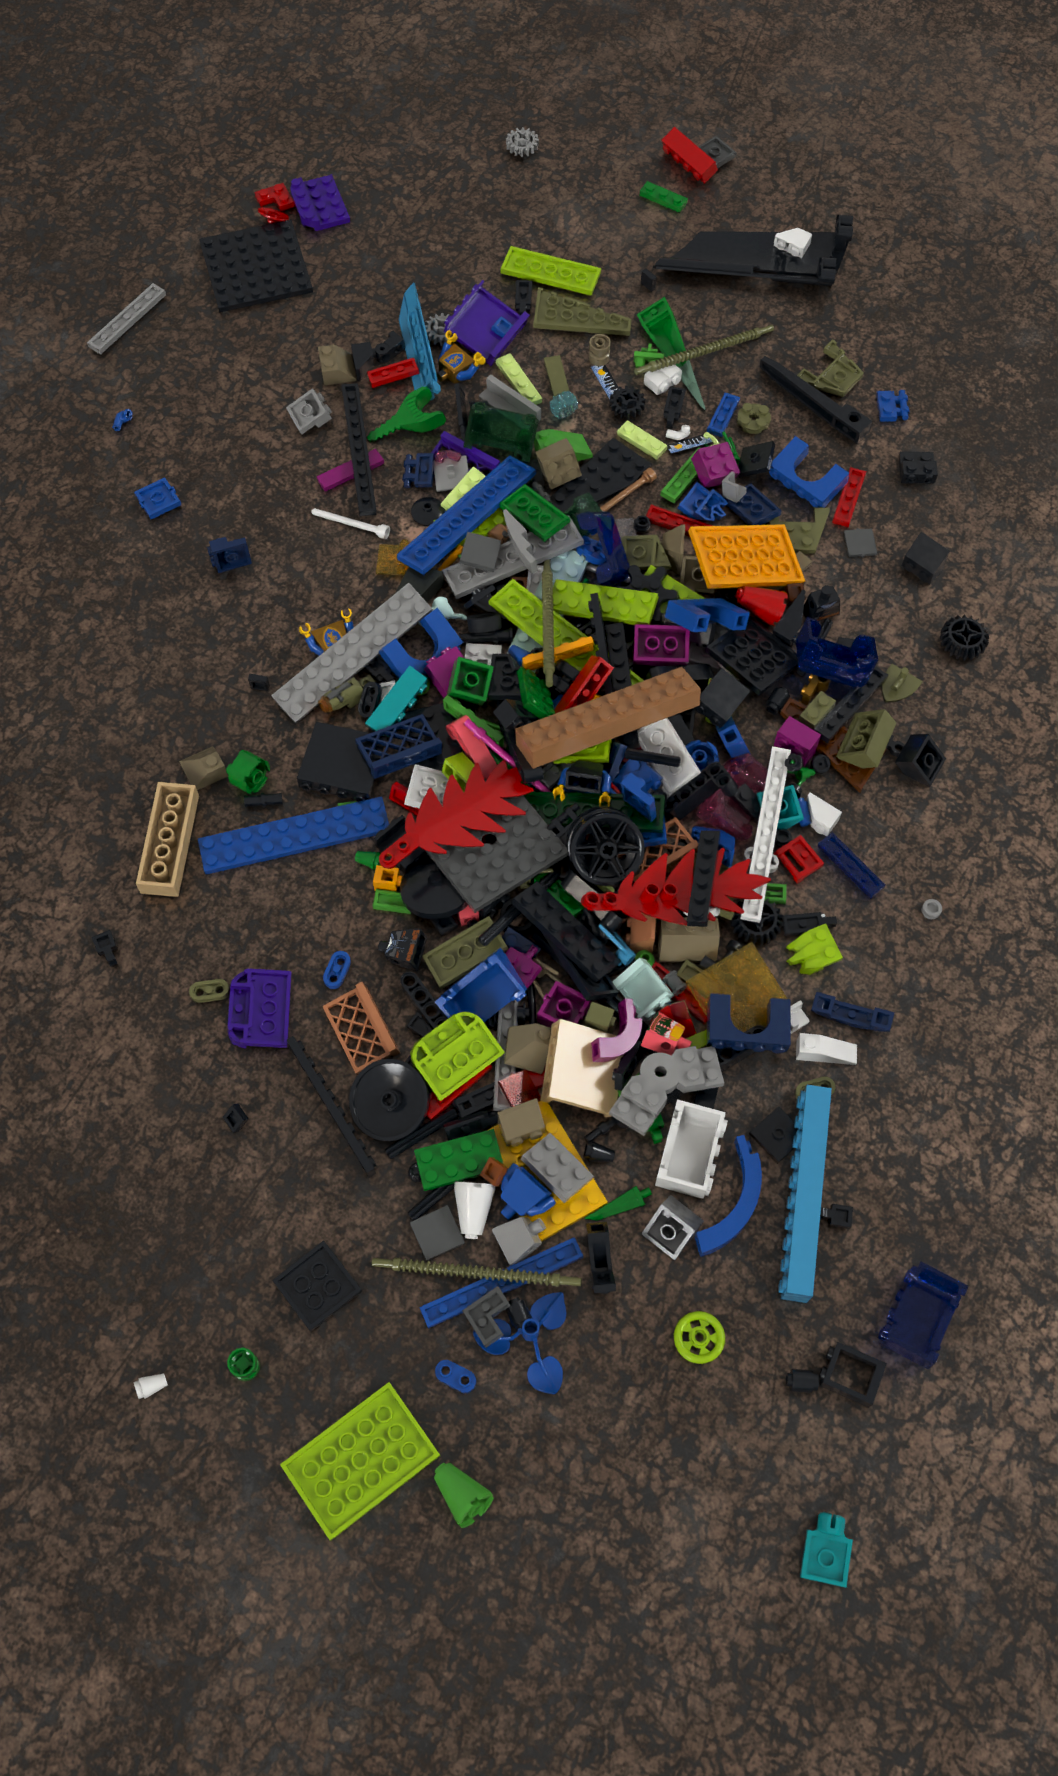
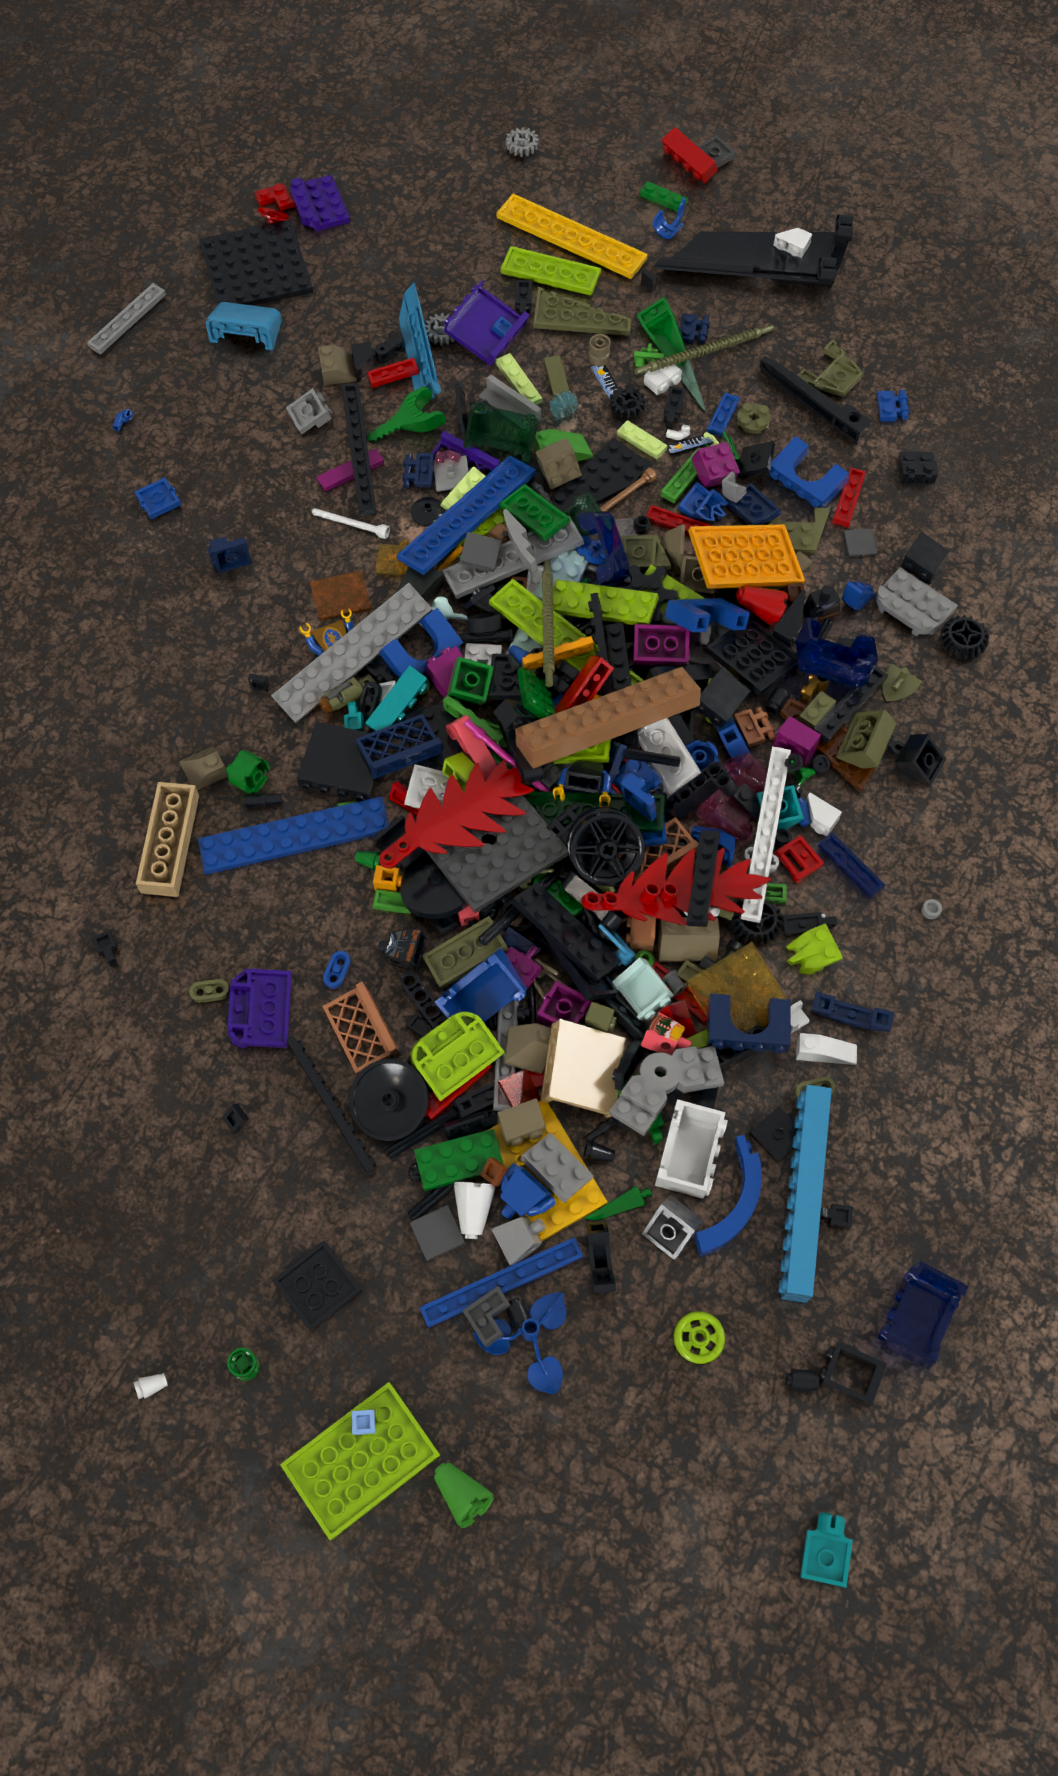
olive hose [372,1258,582,1287] -> none
blue plate [435,1360,476,1393] -> none
torso [436,330,486,383] -> none
arch [591,999,642,1062] -> none
none -> dark azure windscreen [206,302,282,350]
none -> clear orange piece [310,571,371,621]
none -> teal plate [344,701,364,731]
none -> light blue plate [352,1410,375,1435]
none -> yellow plate [496,194,648,279]
none -> blue helmet [653,197,685,239]
none -> dark blue plate [679,313,710,344]
none -> nougat plate [733,707,776,748]
none -> blue slope [841,580,876,611]
none -> light grey plate [876,567,958,636]

